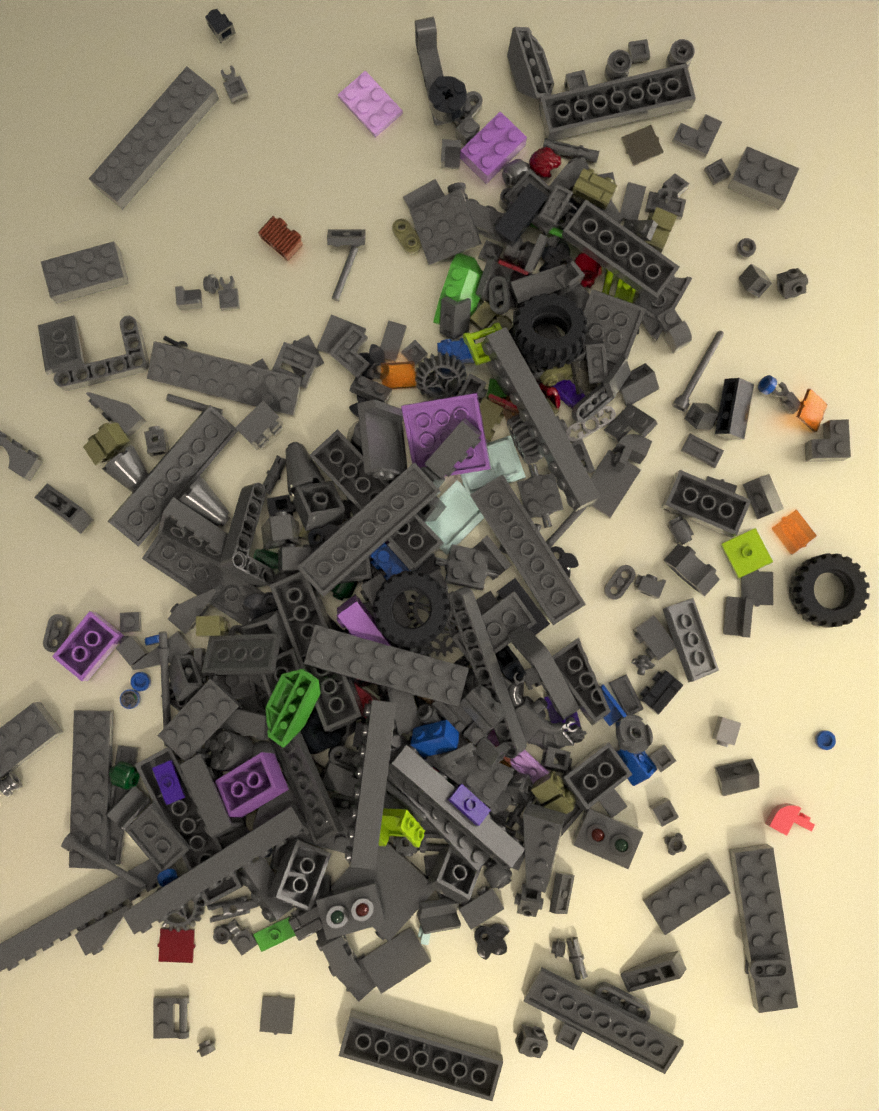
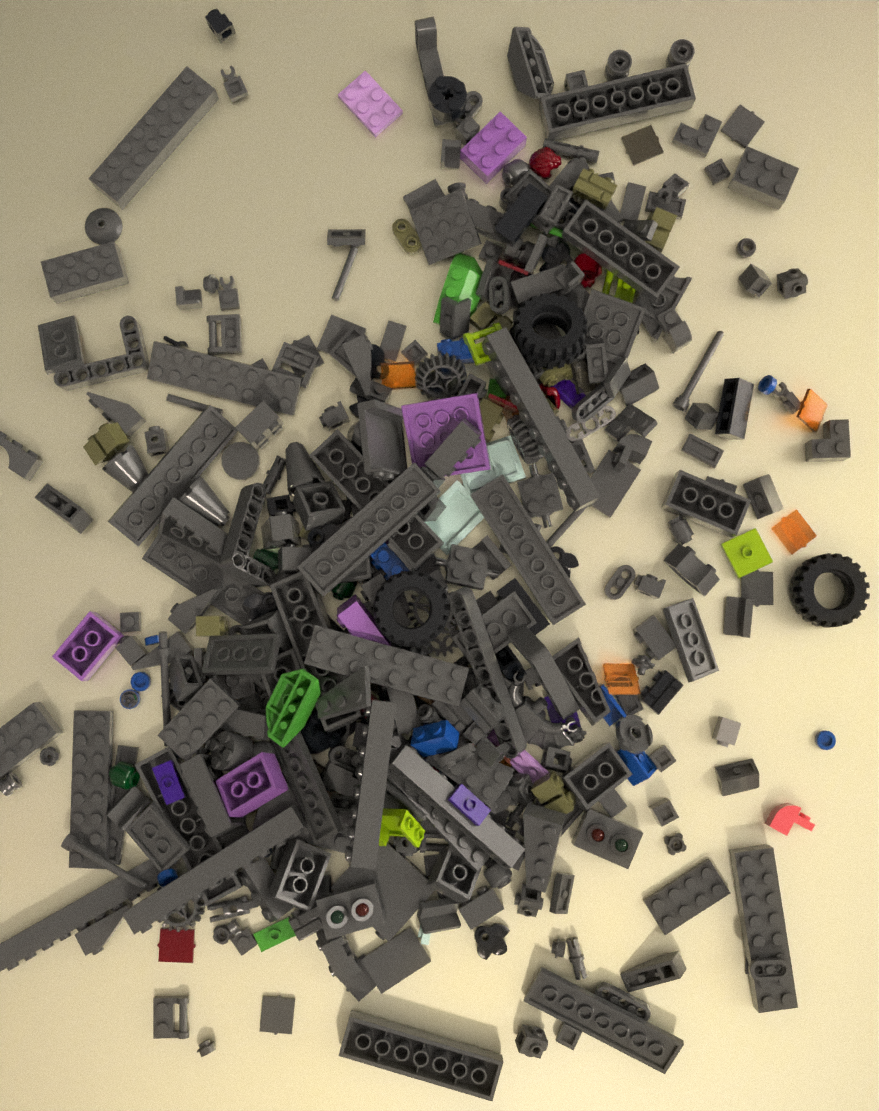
dark grey plate [43,614,69,652] -> none
copper brick [258,216,303,261] -> none
dark grey plate [628,39,650,63] -> none
none -> dark grey plate [40,747,59,766]
none -> dark grey dish [85,208,123,245]
none -> dark grey plate [206,314,242,355]
none -> dark grey tile [221,442,260,480]
none -> dark grey wing [318,666,371,720]
none -> dark grey brick [319,401,350,431]
none -> dark grey slope [342,335,373,400]
none -> clear orange piece [603,663,641,695]
none -> dark grey piece [721,104,765,148]

